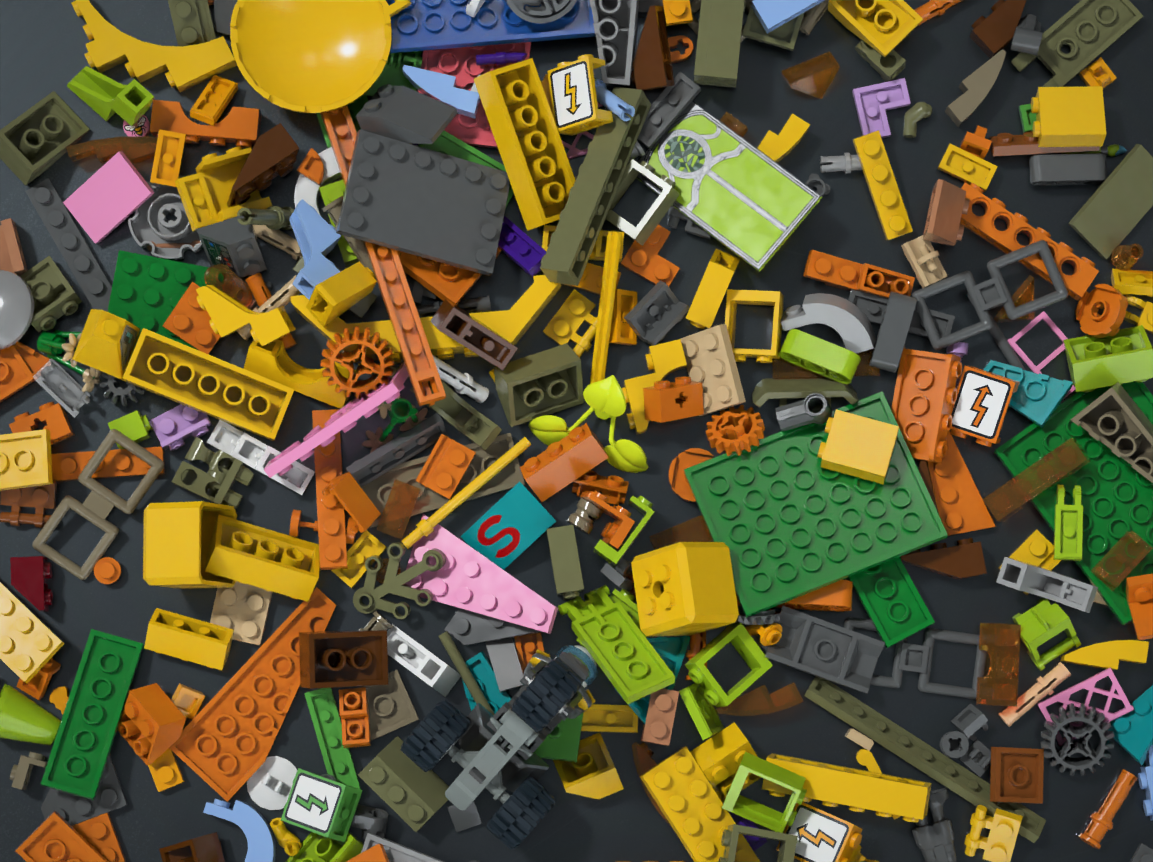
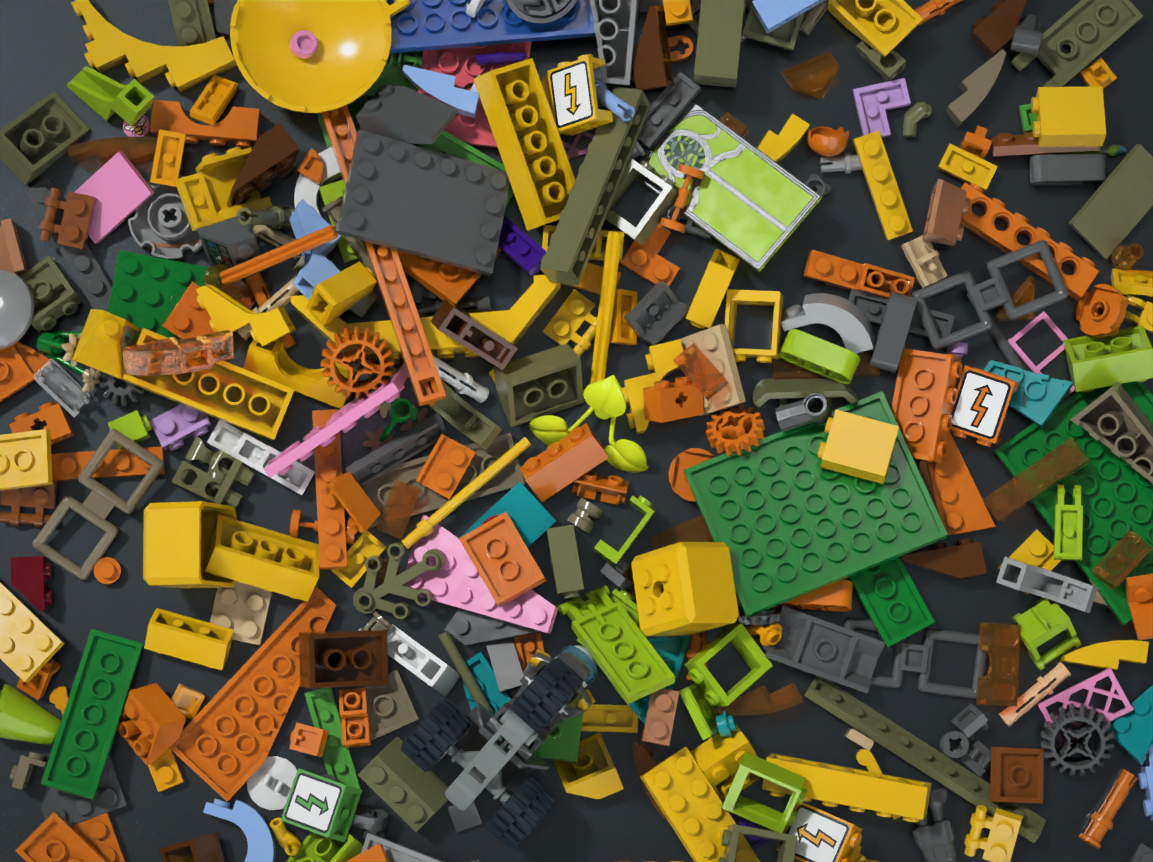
orange bracket [580,491,635,549] -> none
none -> dark orange plate [39,188,97,250]
none -> clear orange slope [122,330,234,376]
none -> orange axle [220,225,338,285]
none -> orange bracket [289,722,329,757]
none -> bright pink tile [290,30,318,59]
none -> orange plate [459,512,546,608]
none -> orange wheel [658,163,704,233]
none -> clear orange plate [673,343,728,401]
none -> teal plate [716,711,737,737]
none -> orange hair [807,126,849,157]

